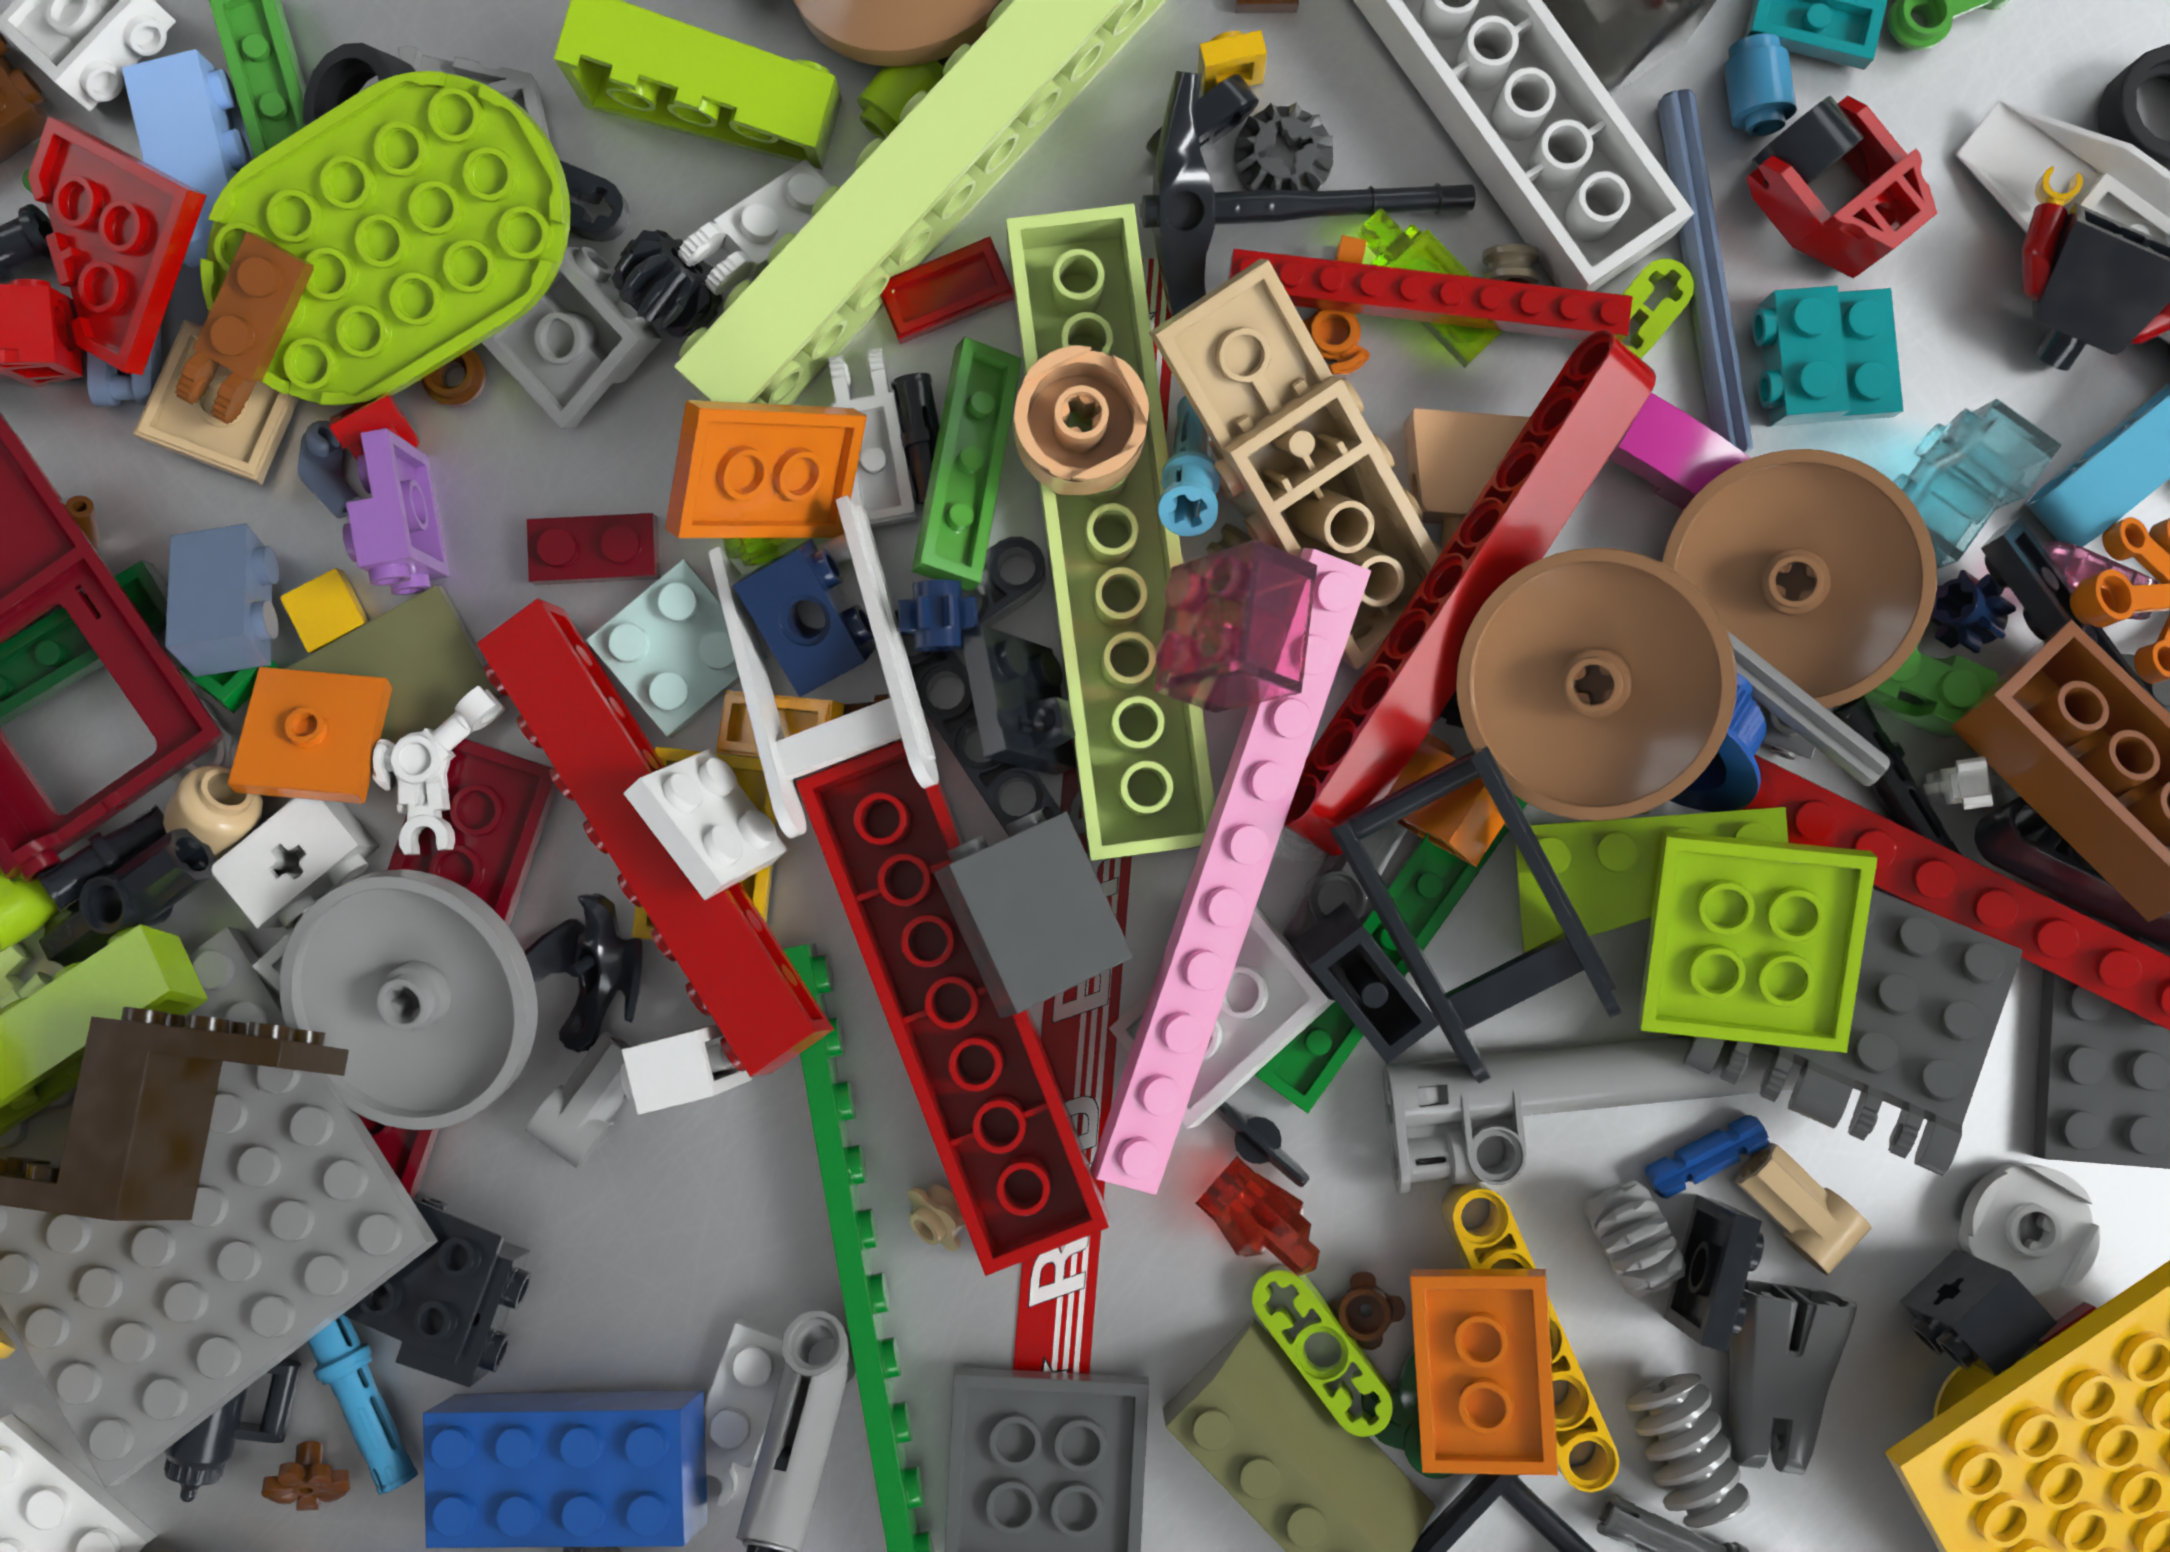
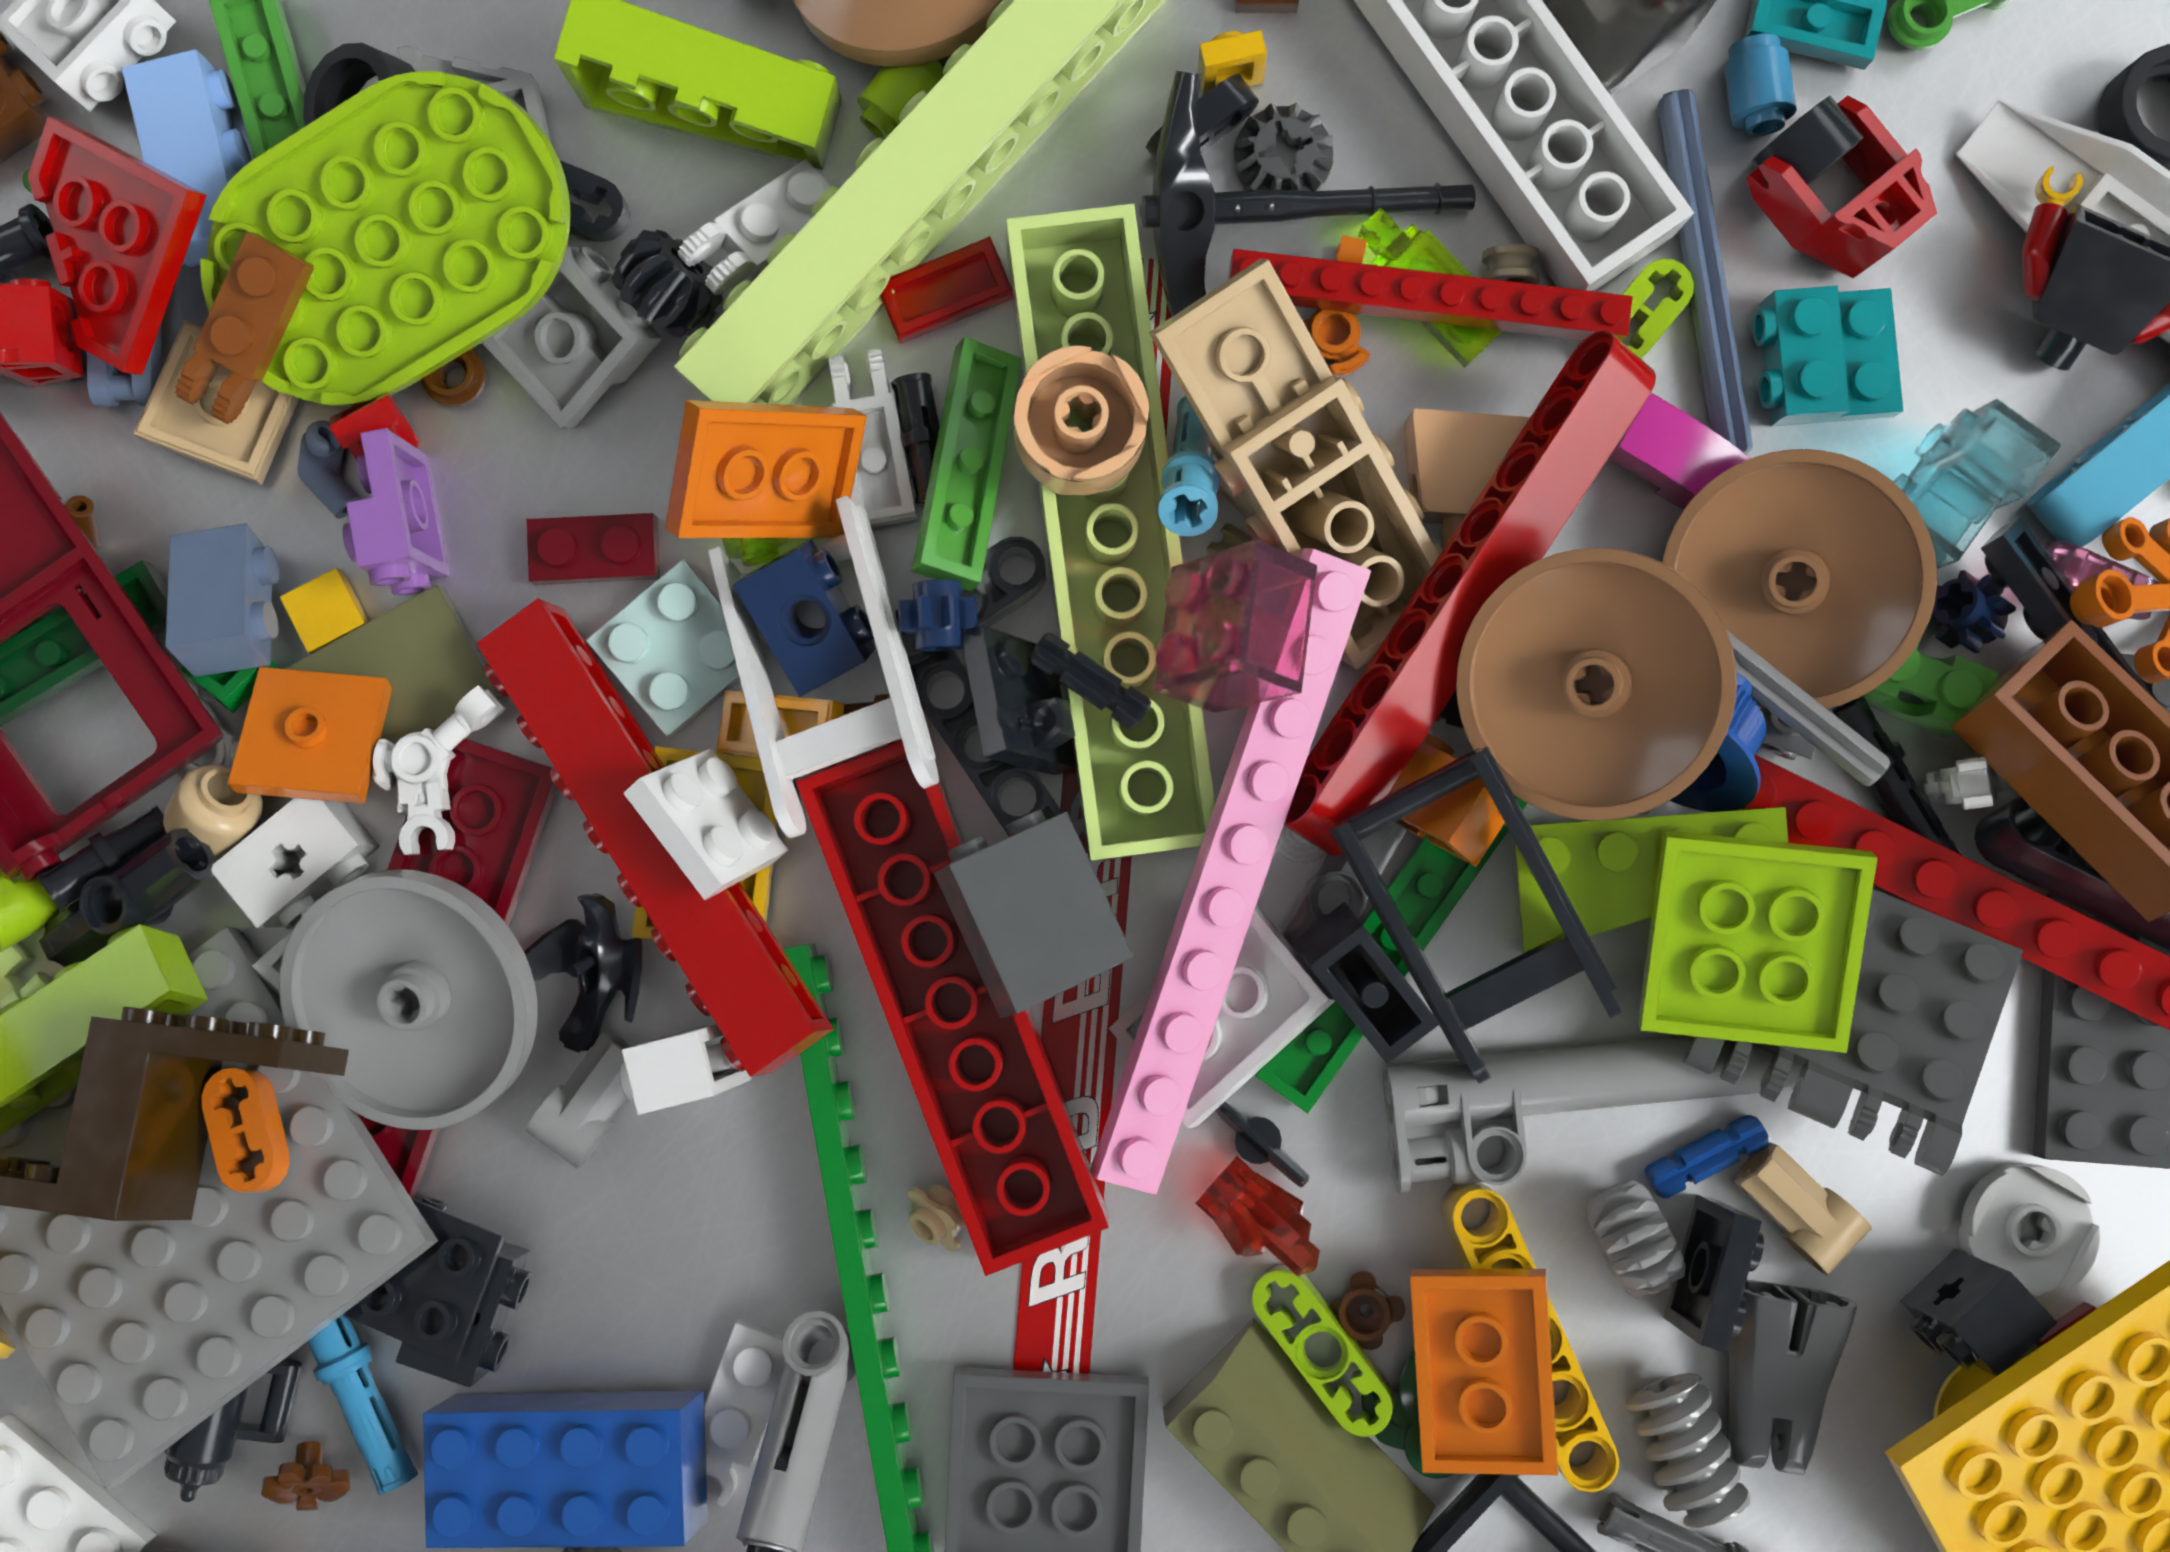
none -> orange beam [202,1067,290,1192]
none -> black axle [1030,632,1151,729]

